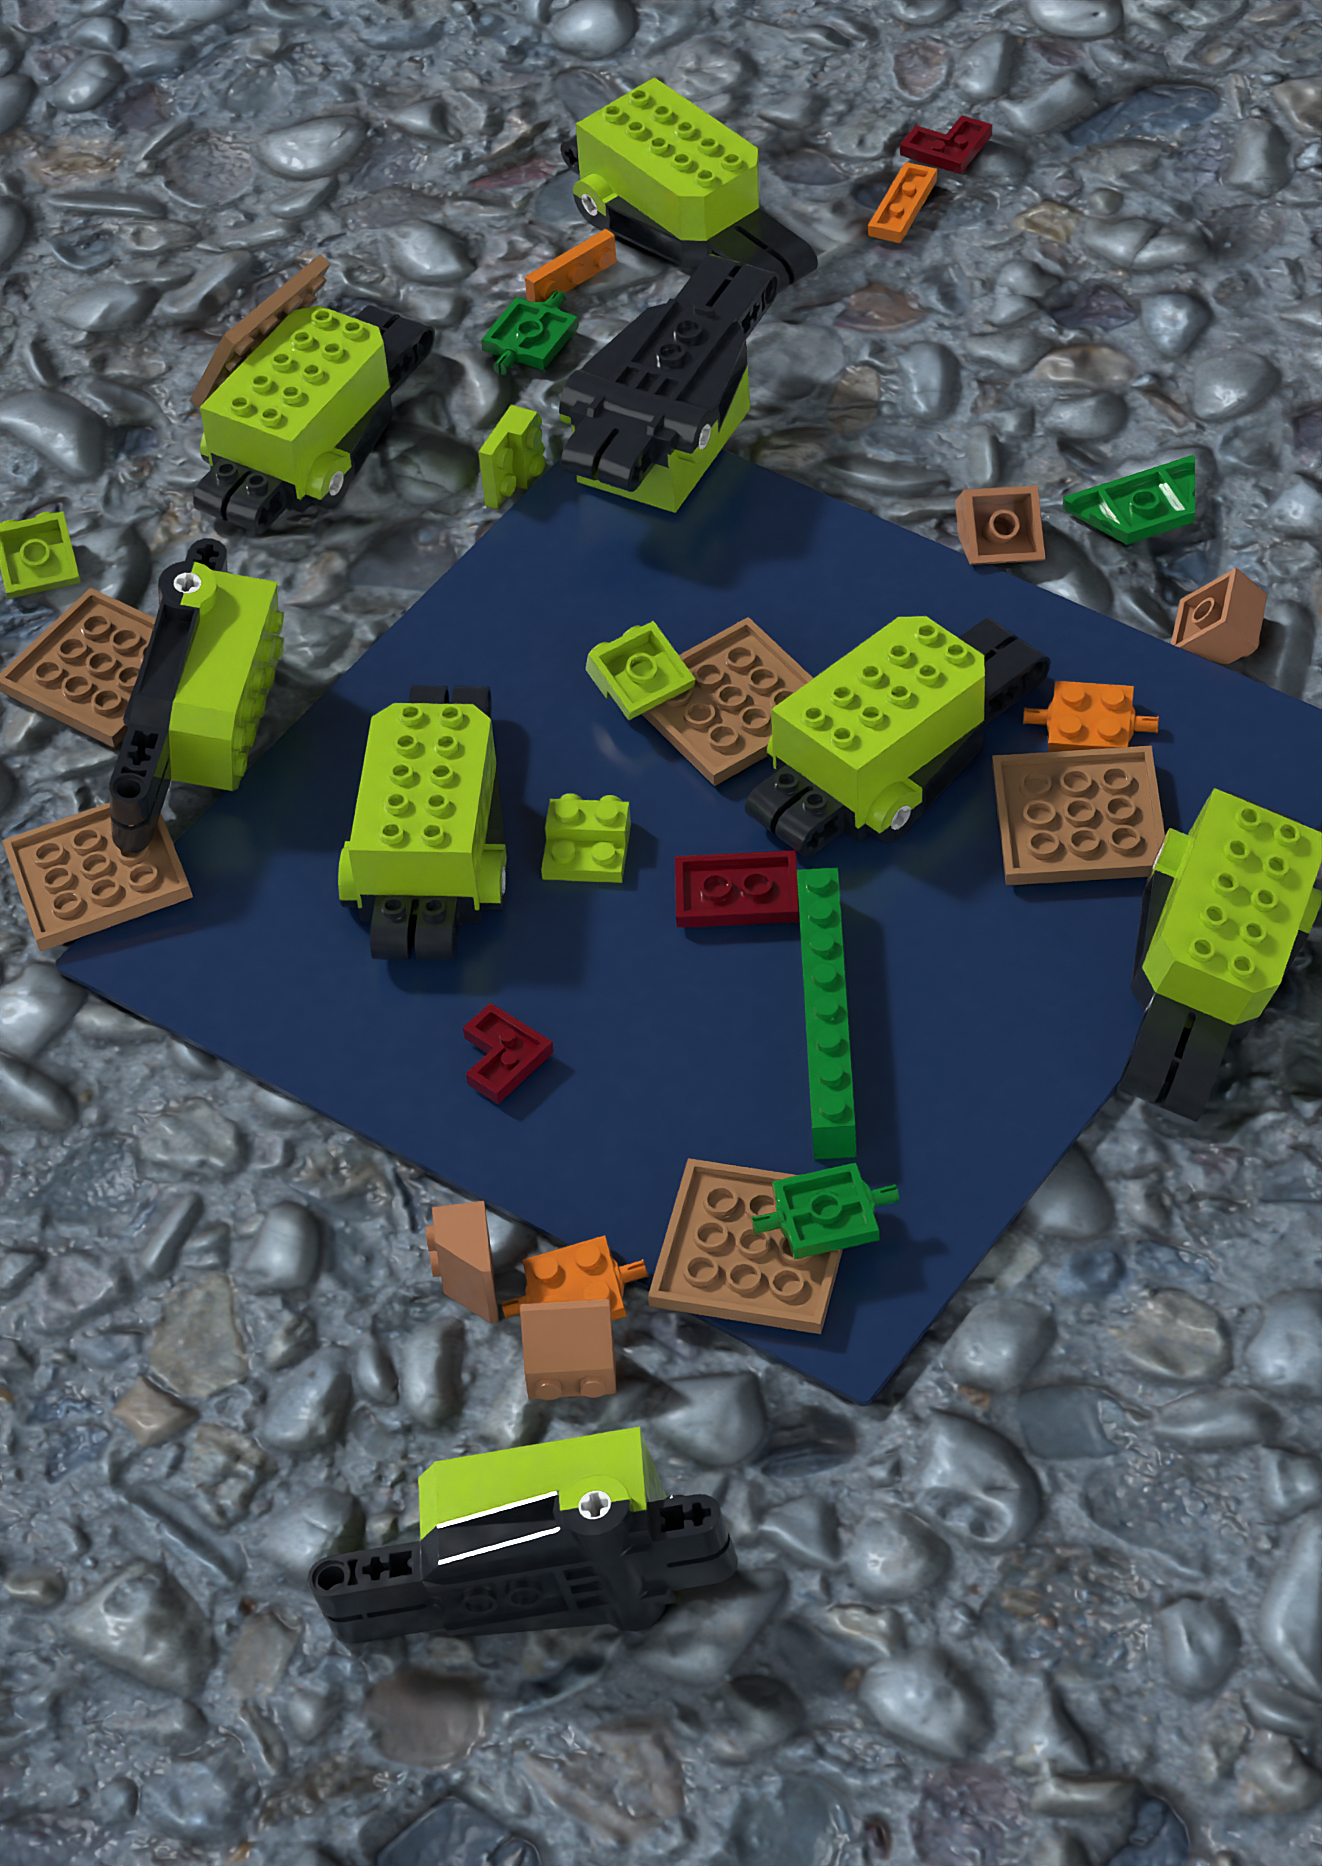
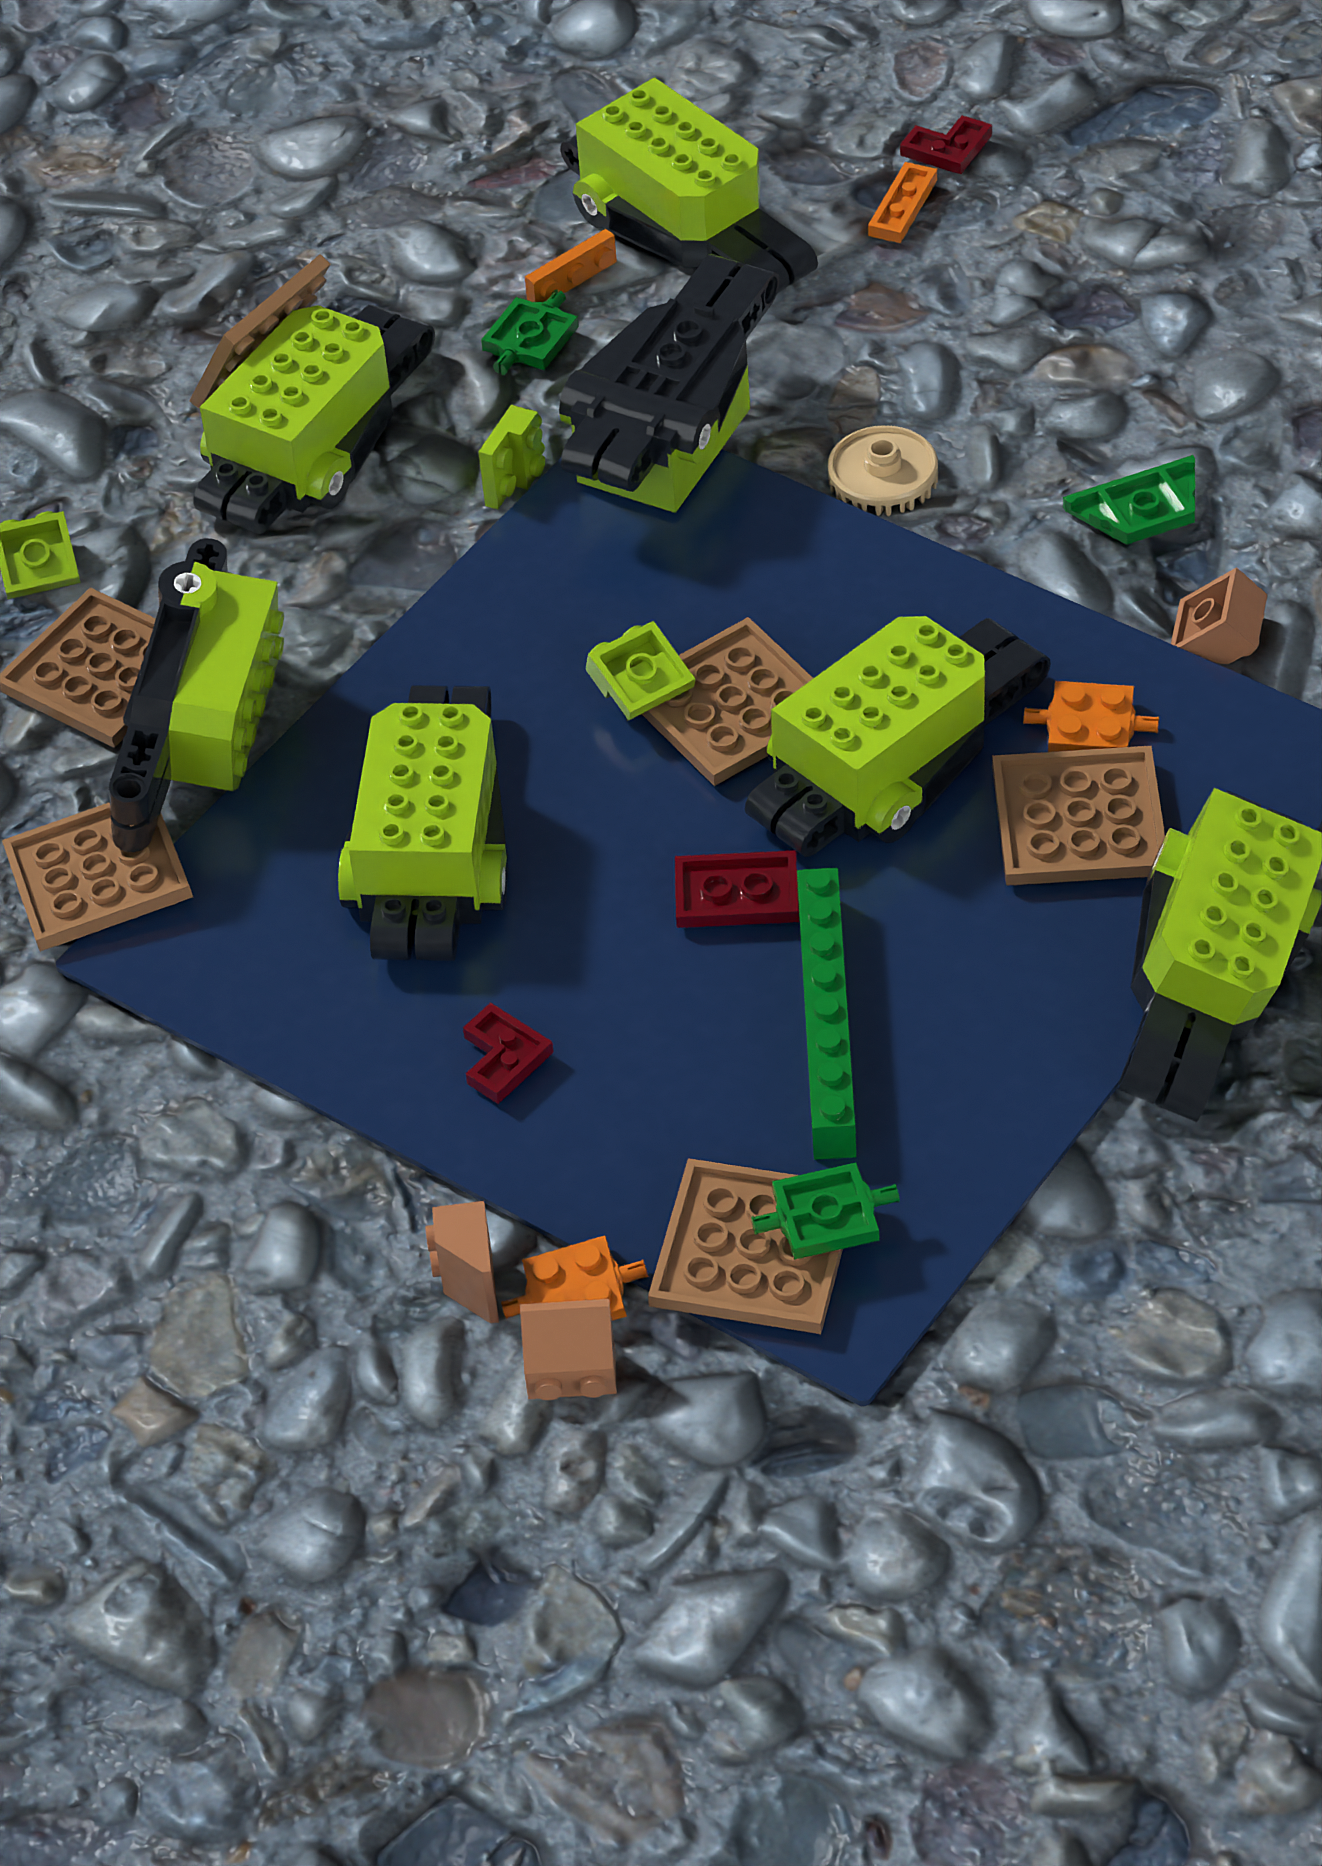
black piece [307,1426,738,1643] -> none
lime plate [541,794,631,883] -> none
nougat slope [955,485,1045,565] -> none
none -> tan wheel [828,426,938,516]

